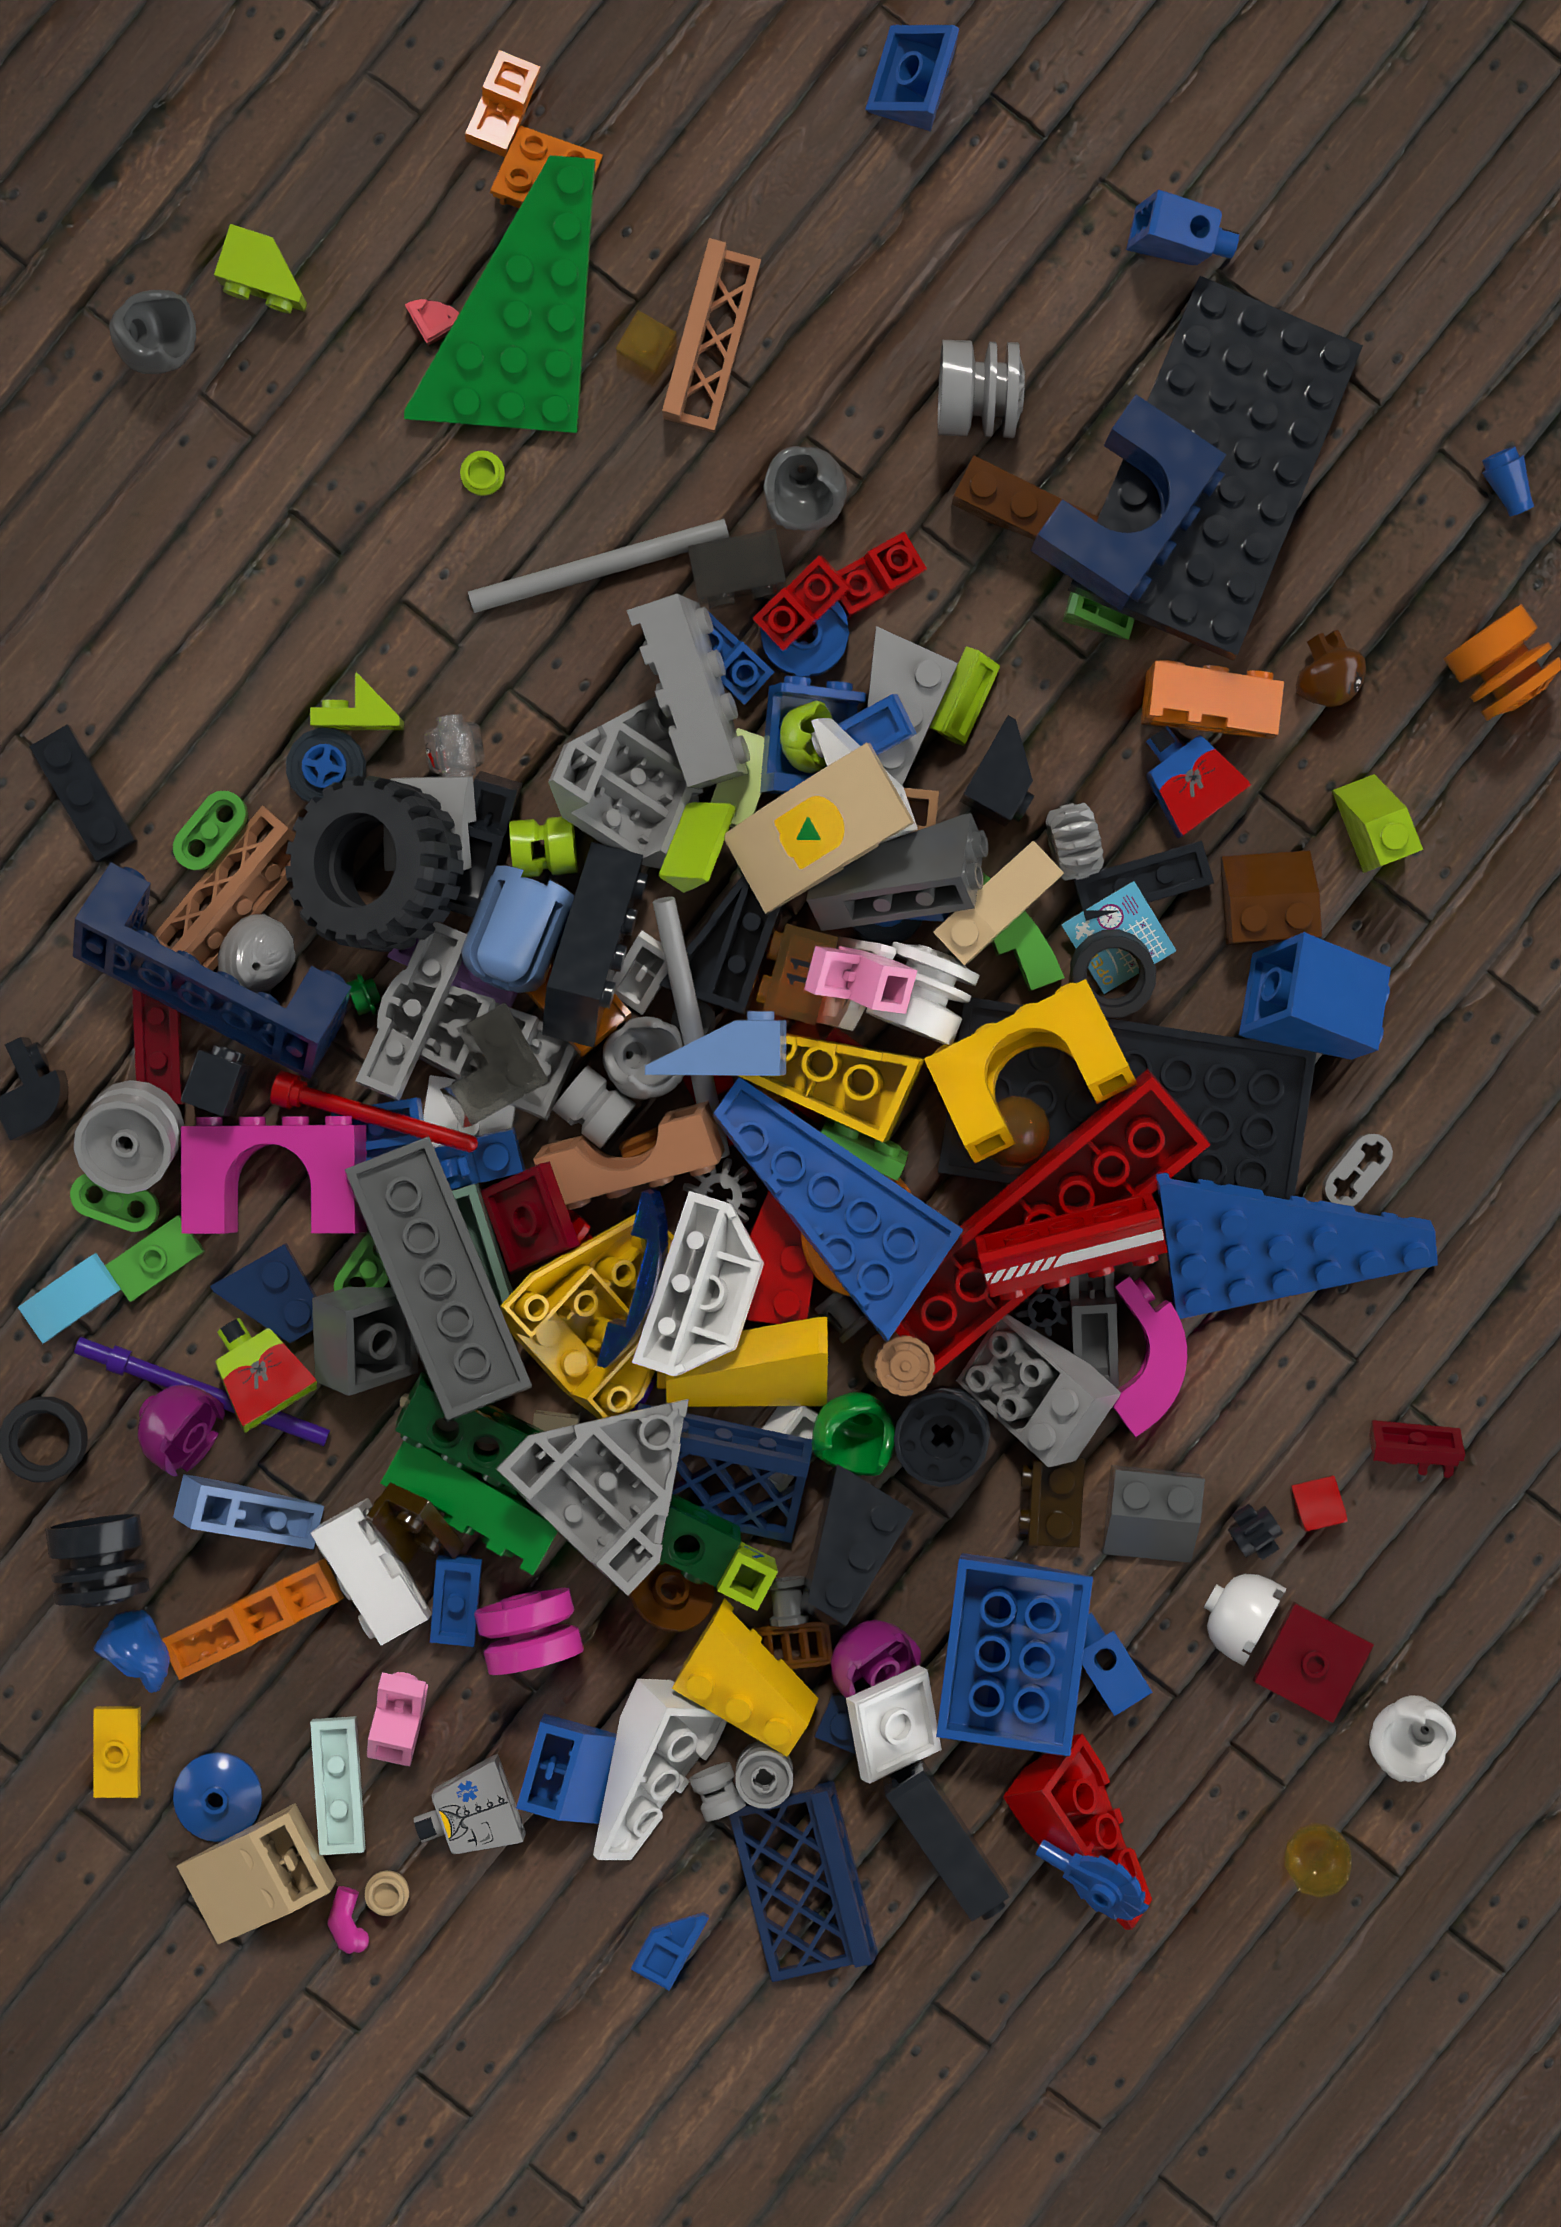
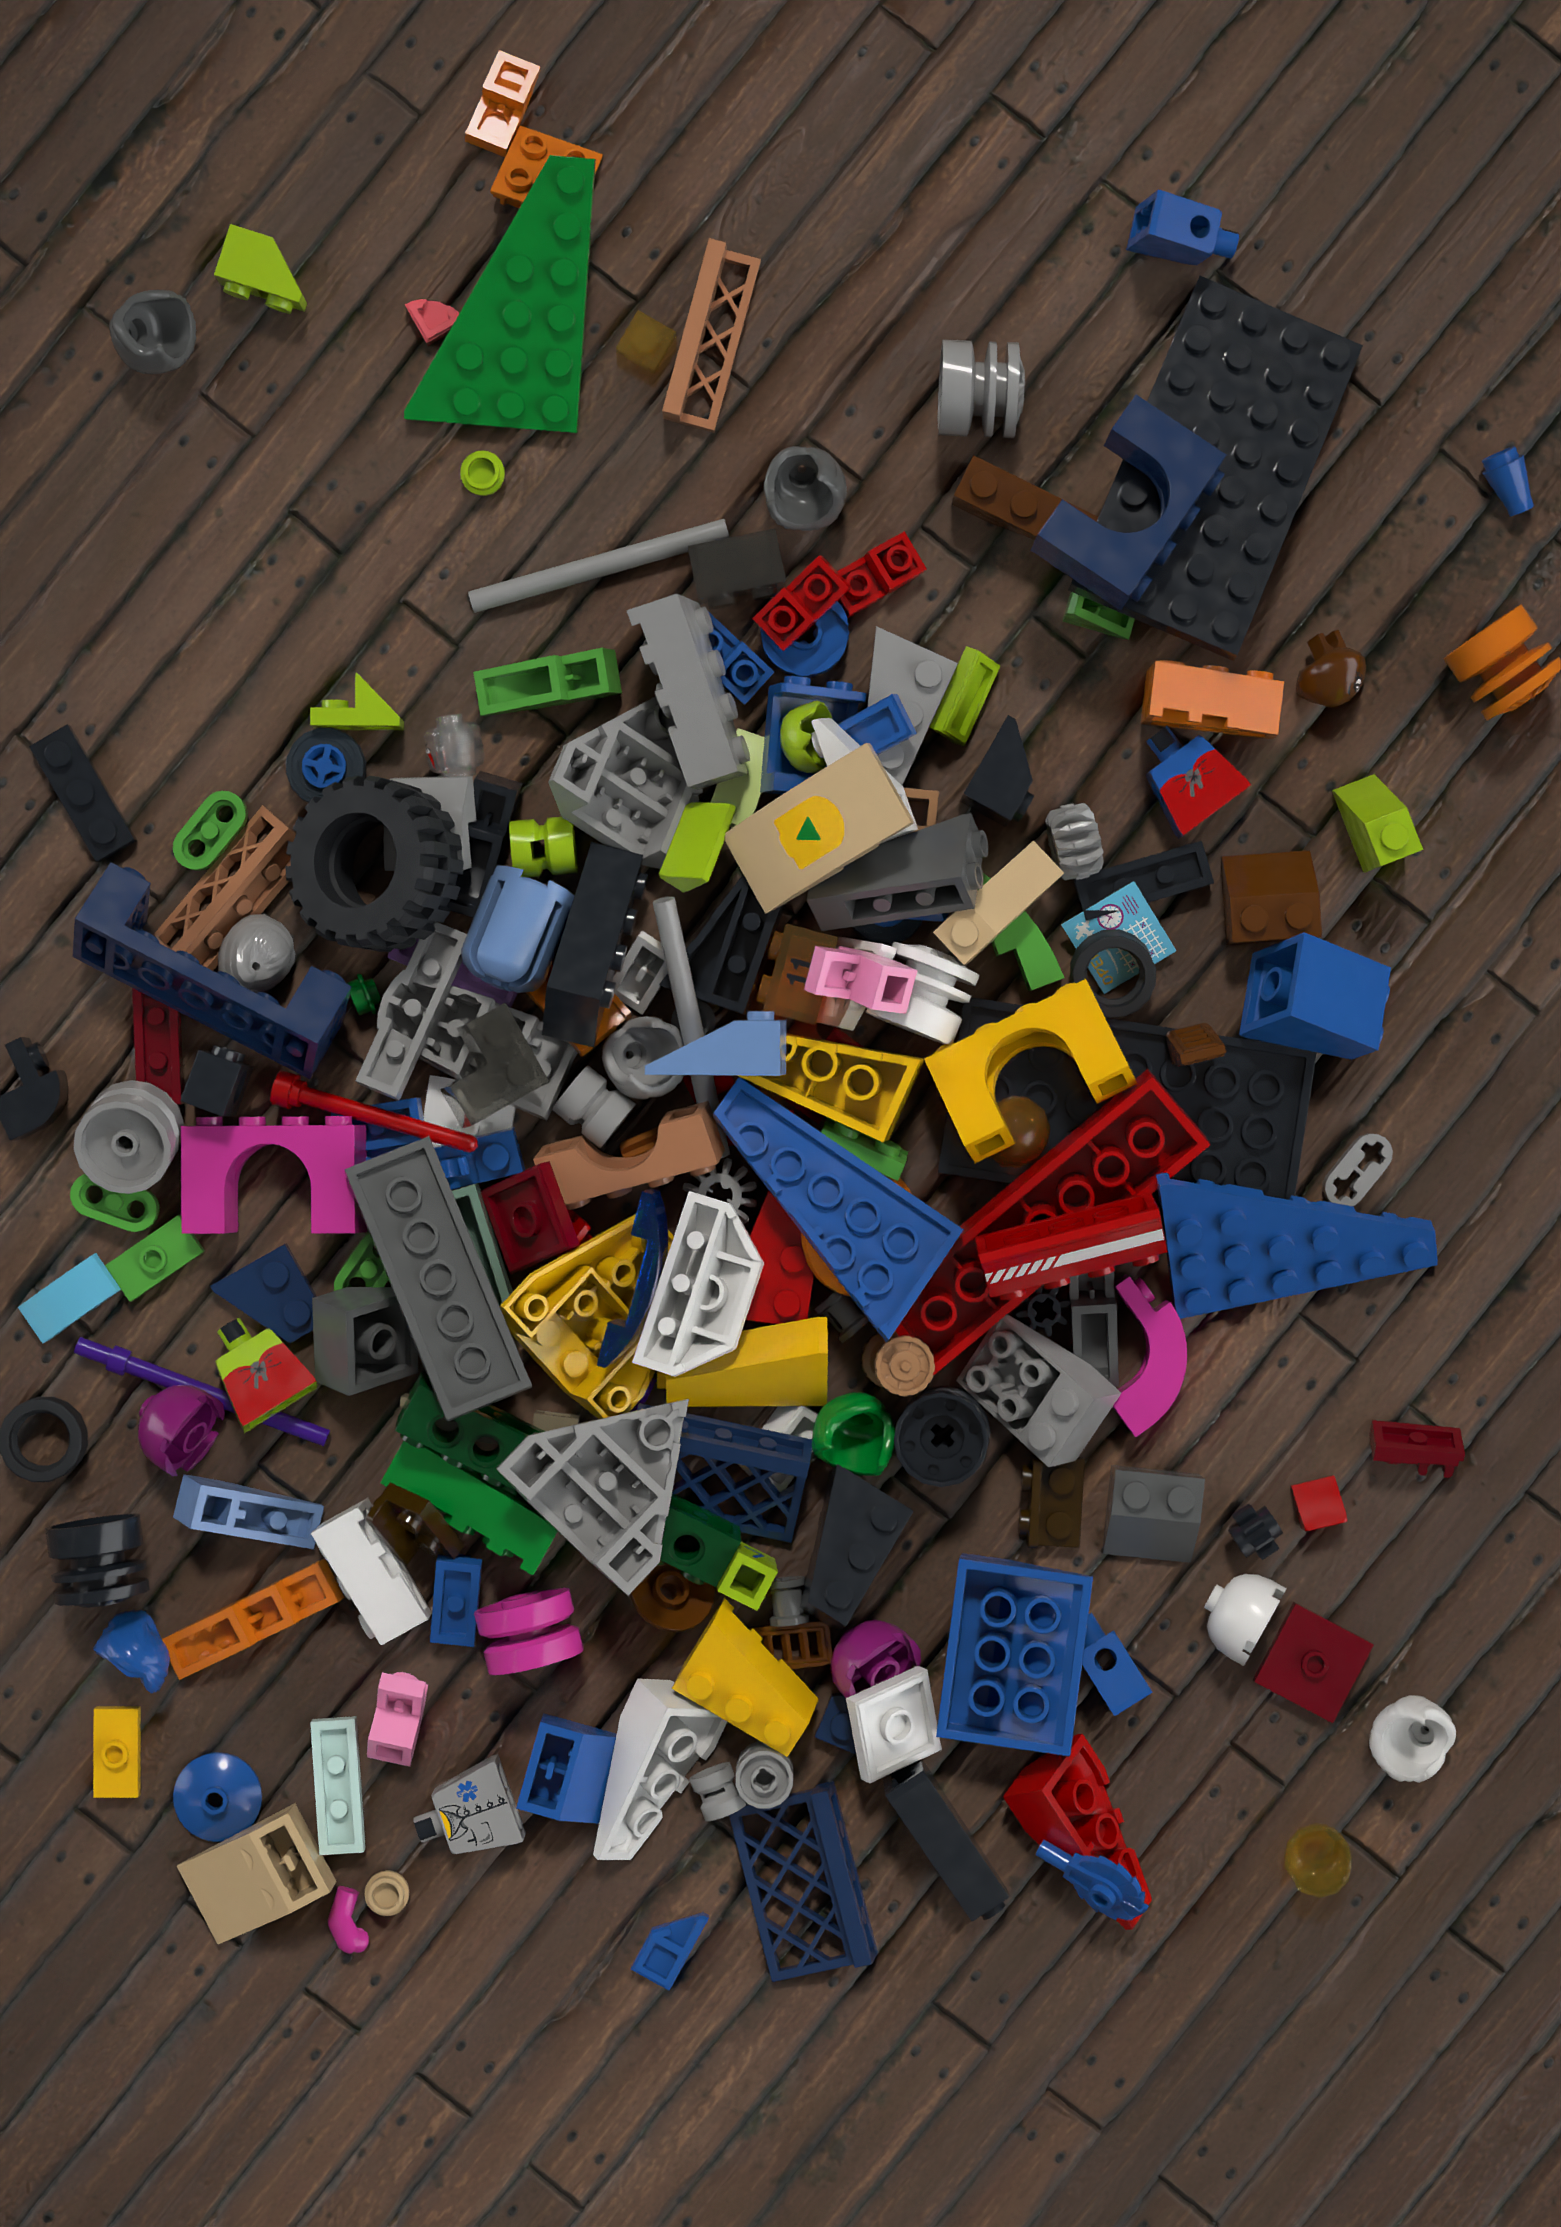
blue slope [865,25,959,131] -> none
none -> bright green slope [473,648,622,716]
none -> reddish brown slope [1166,1023,1226,1067]

